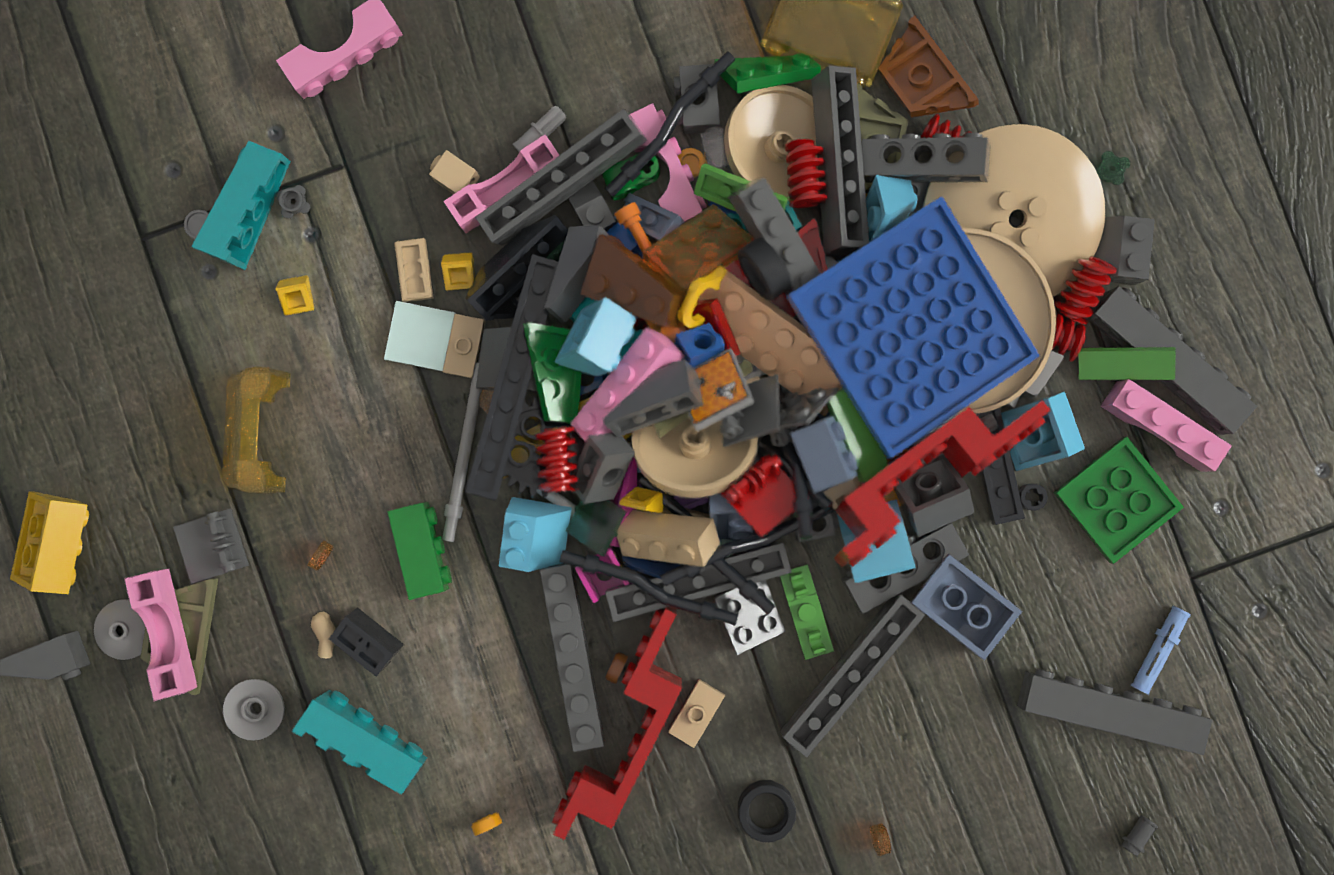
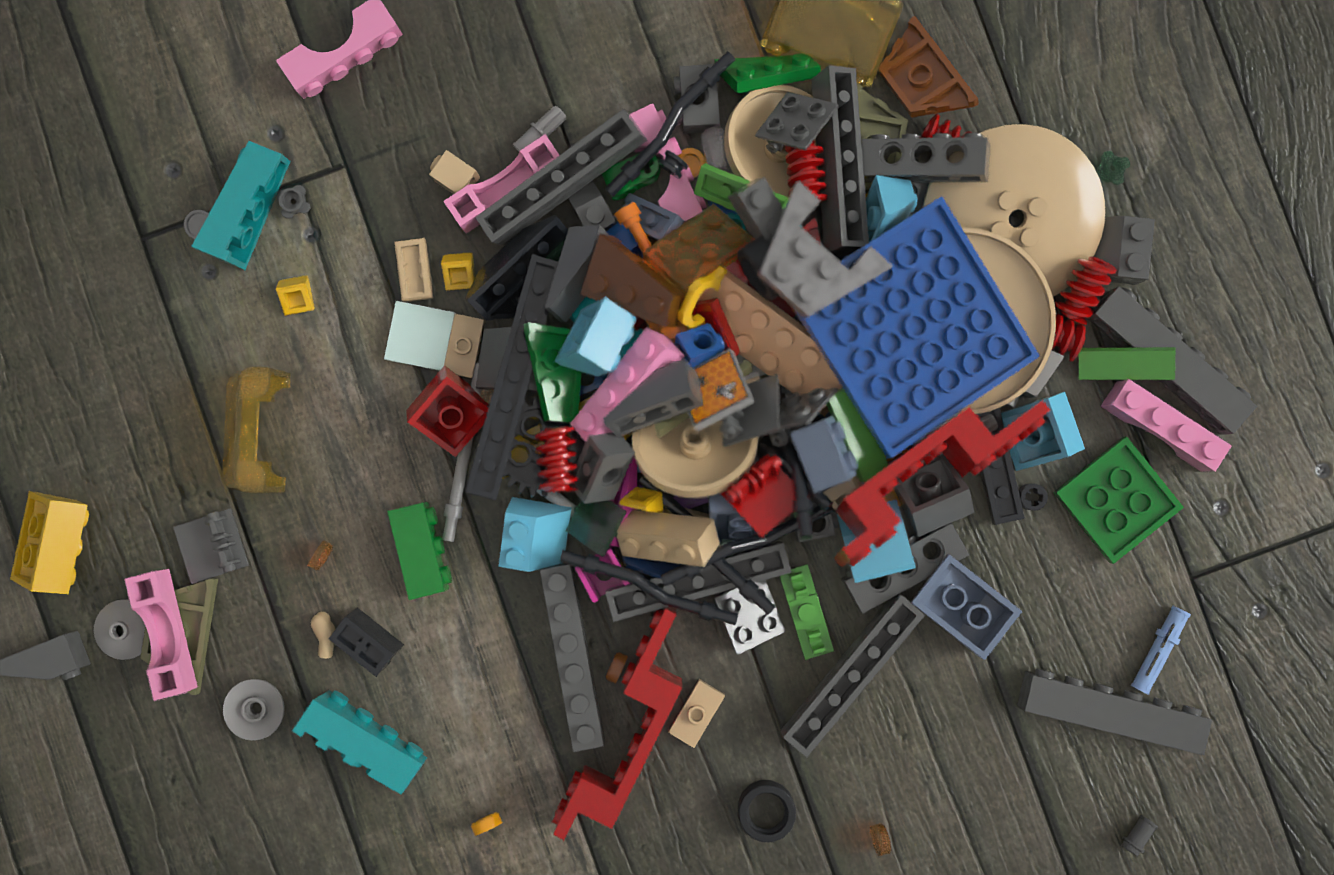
none -> red slope [406,365,489,457]
none -> black bush [658,150,689,179]
none -> dark grey hinge [755,92,838,154]
none -> flat silver wing [758,181,892,318]

